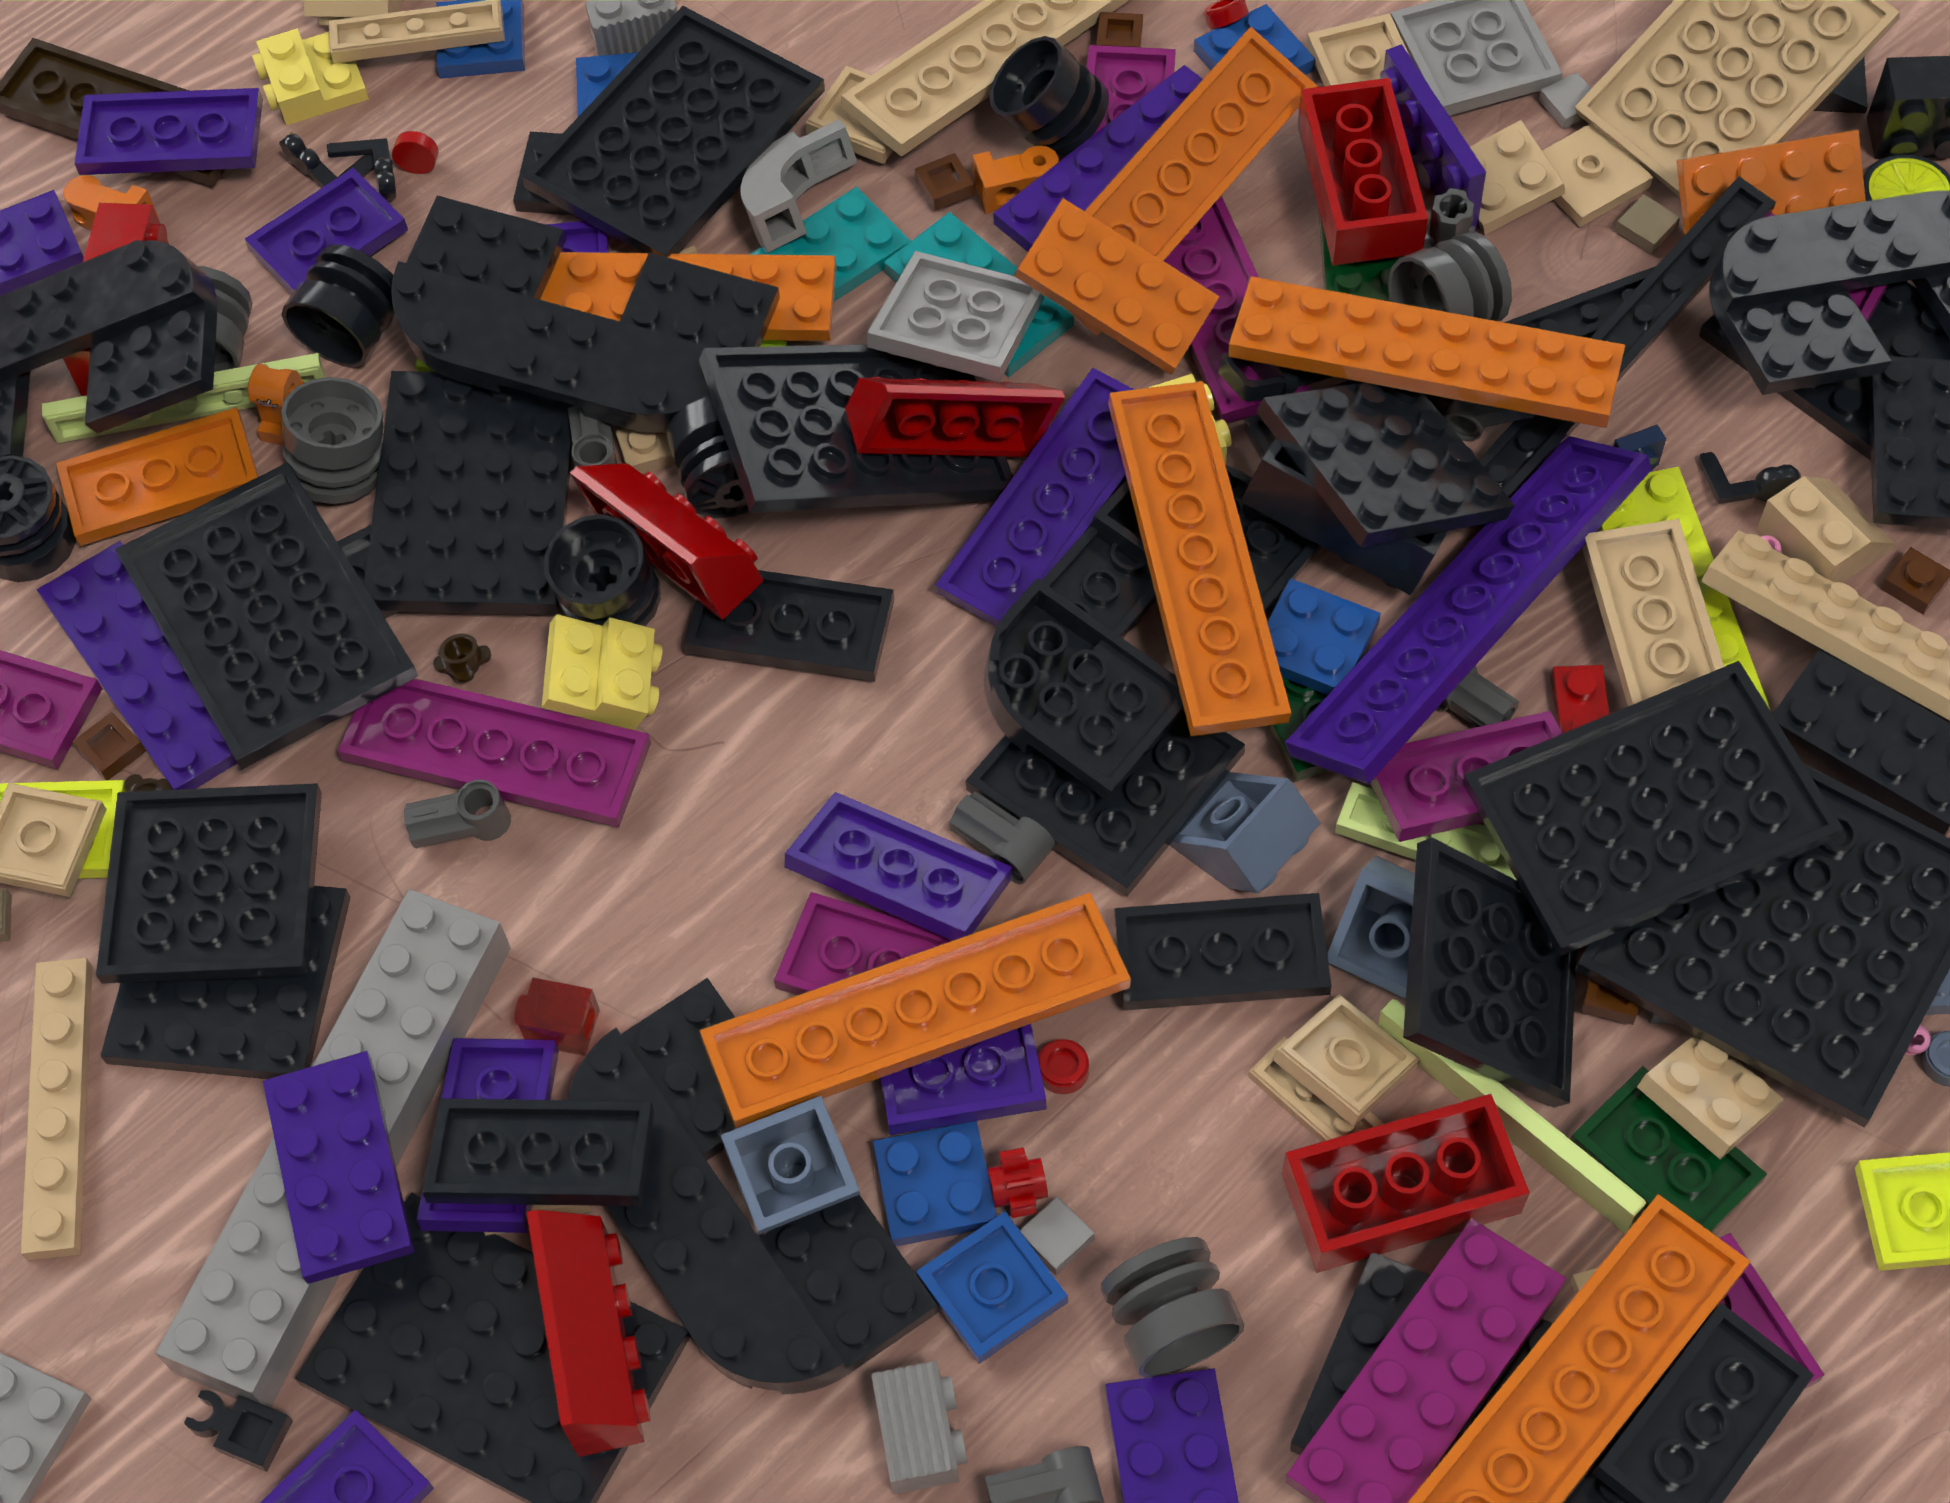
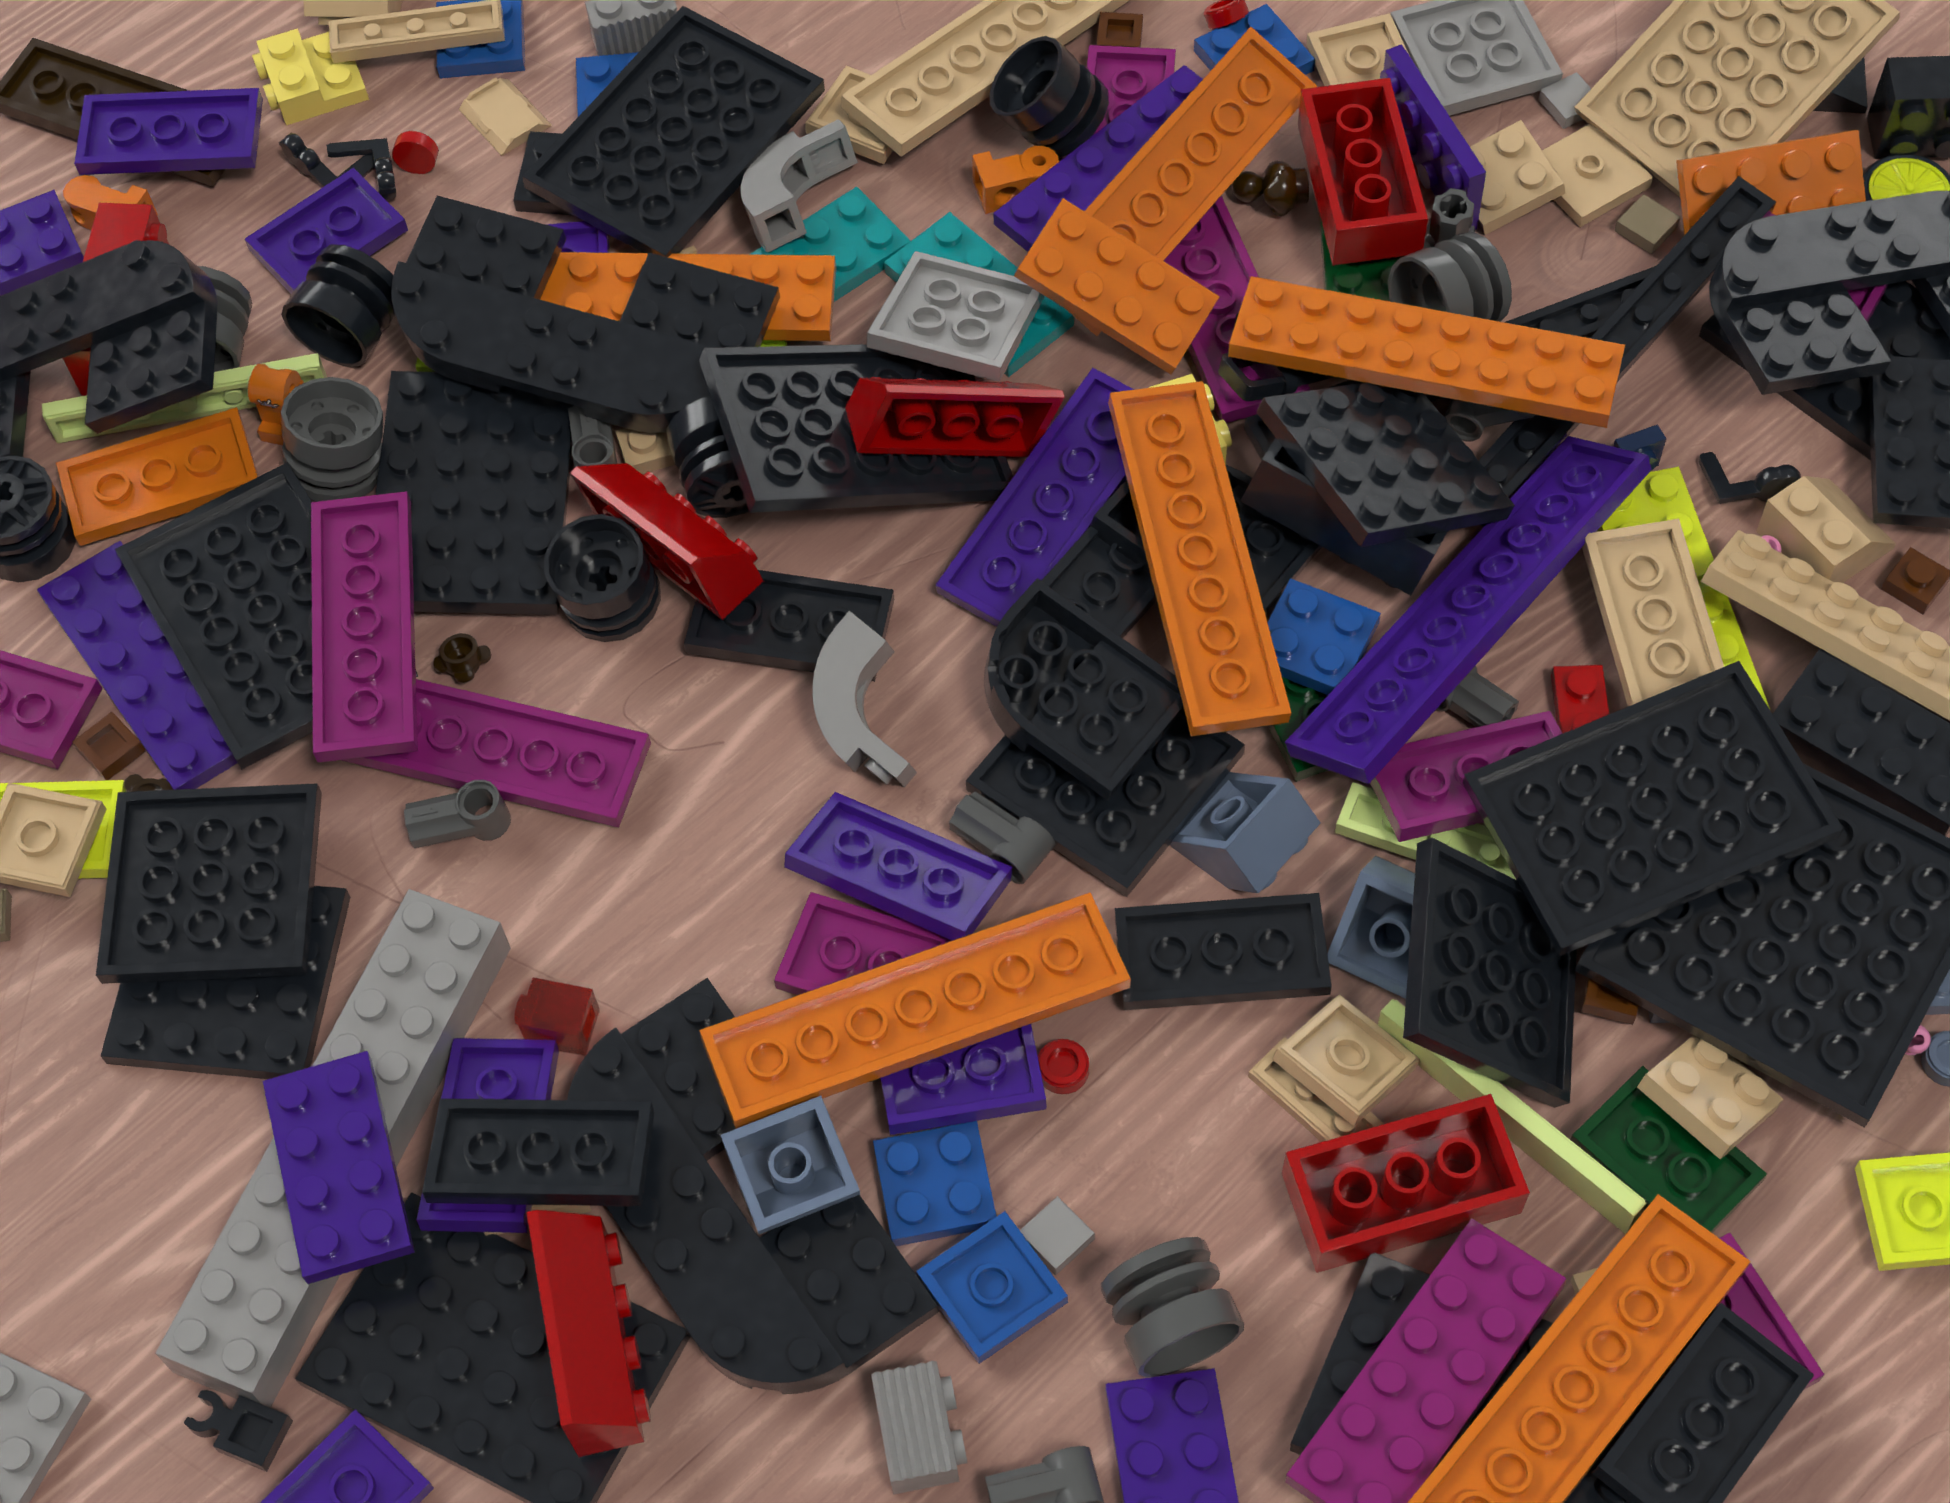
tan plate [21,957,93,1261] -> none
light yellow plate [541,614,662,730] -> none
reddish brown plate [915,153,975,211] -> none
red gear [988,1147,1048,1218] -> none
none -> magenta plate [311,491,418,762]
none -> tan piece [459,77,552,156]
none -> light grey arch [813,611,917,788]
none -> dark brown animal [1233,160,1309,216]

